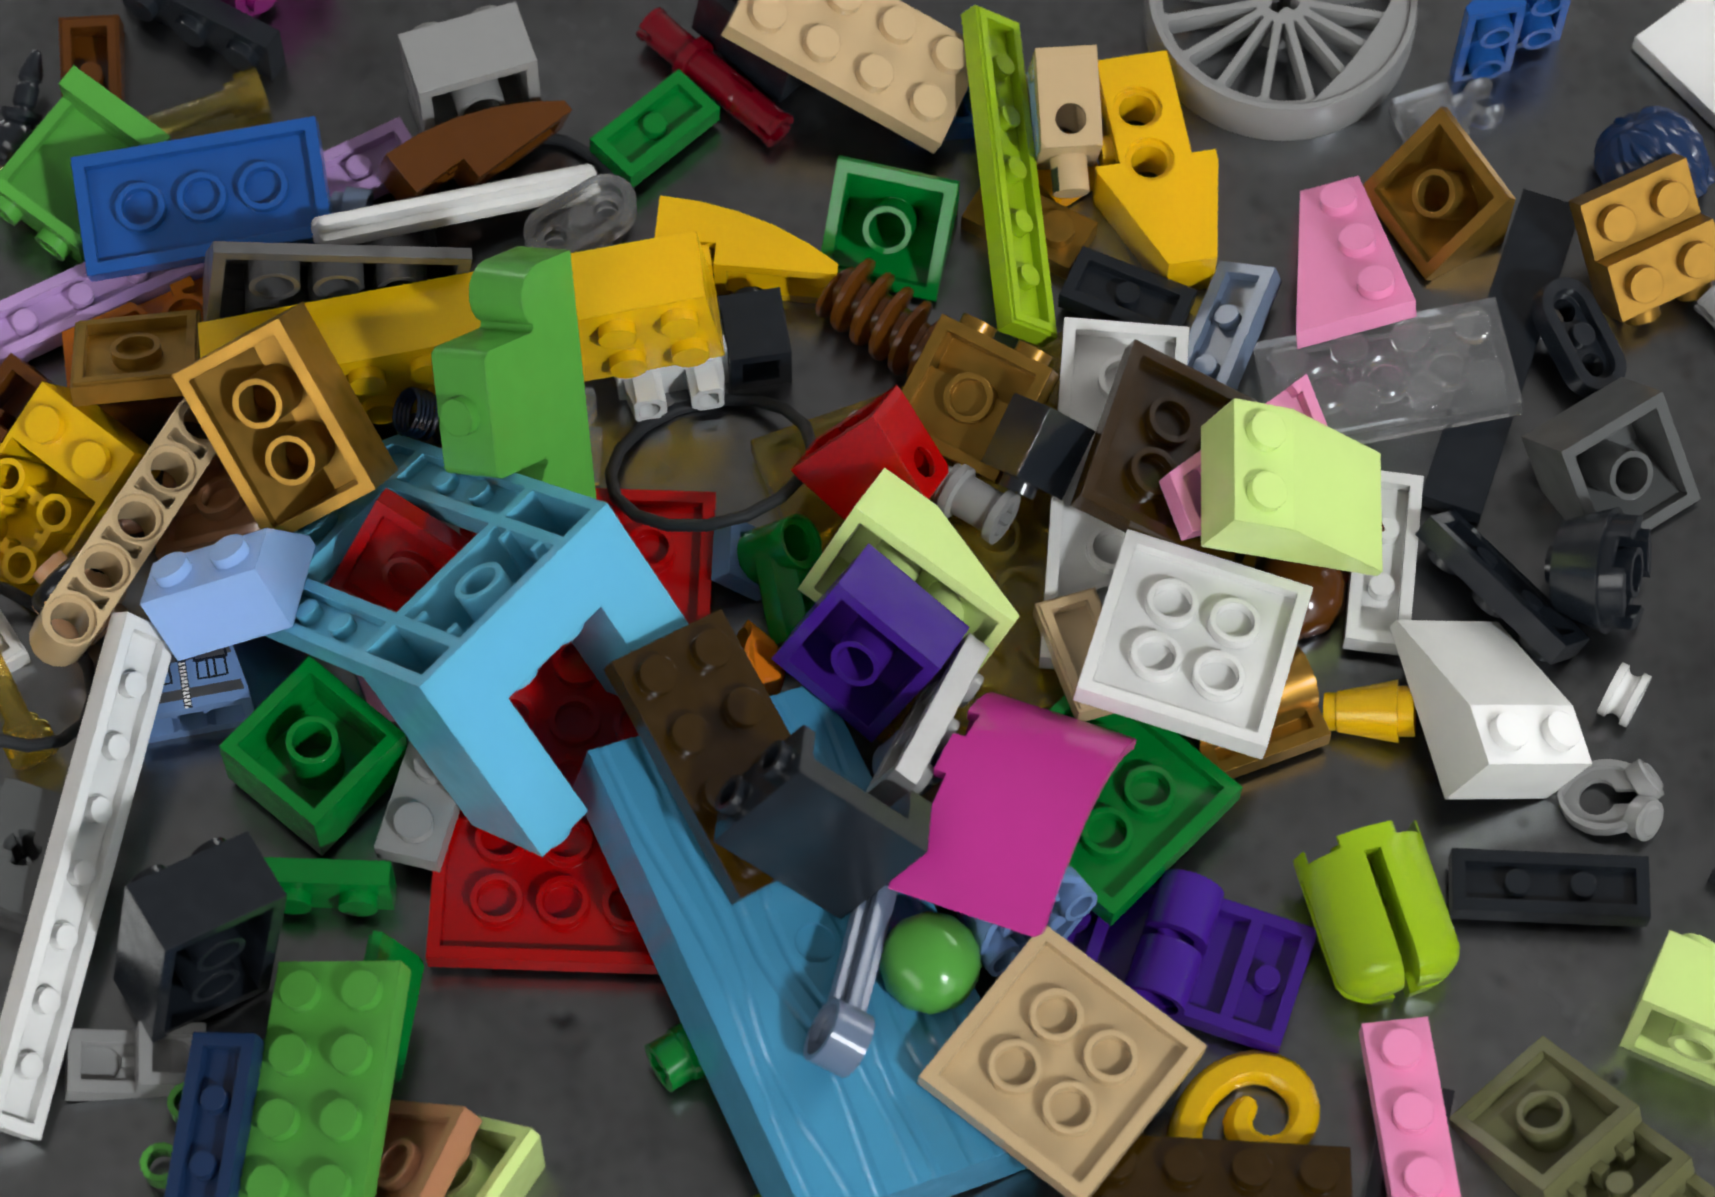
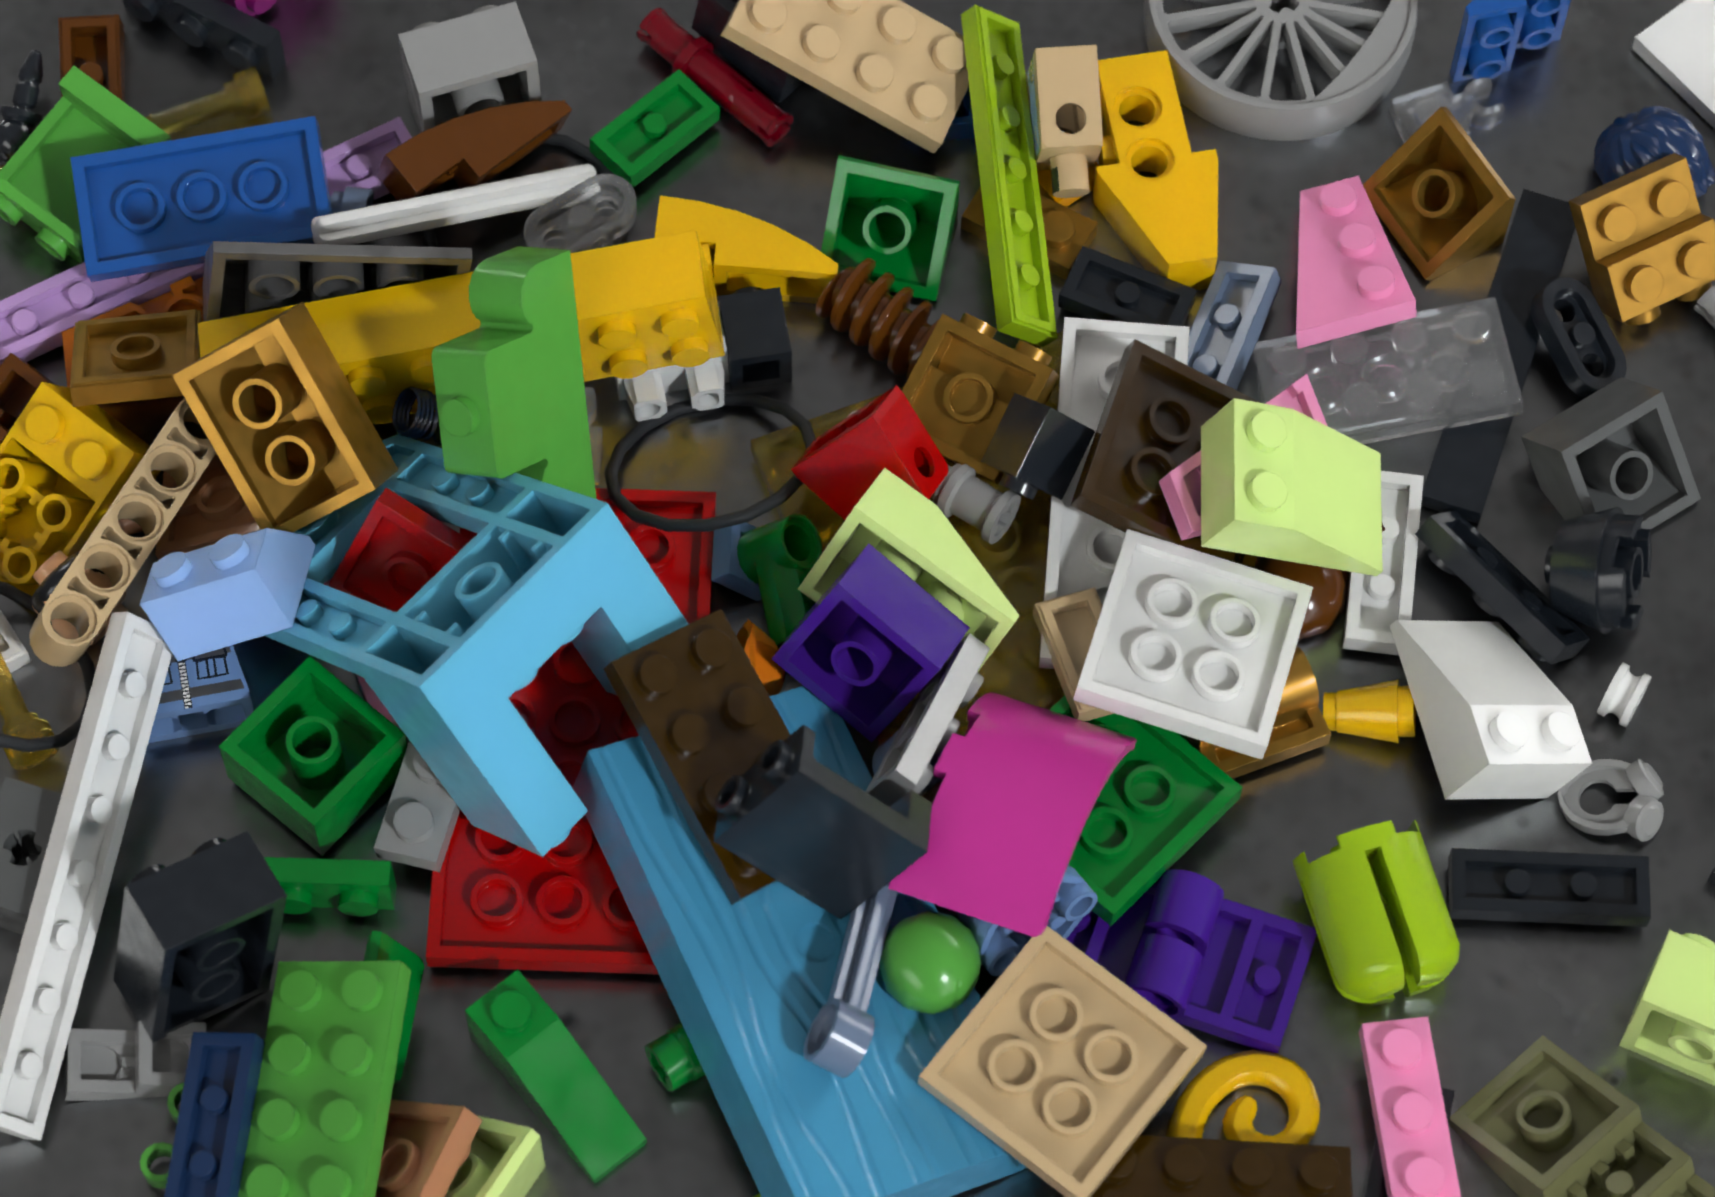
none -> green slope [465,970,647,1184]

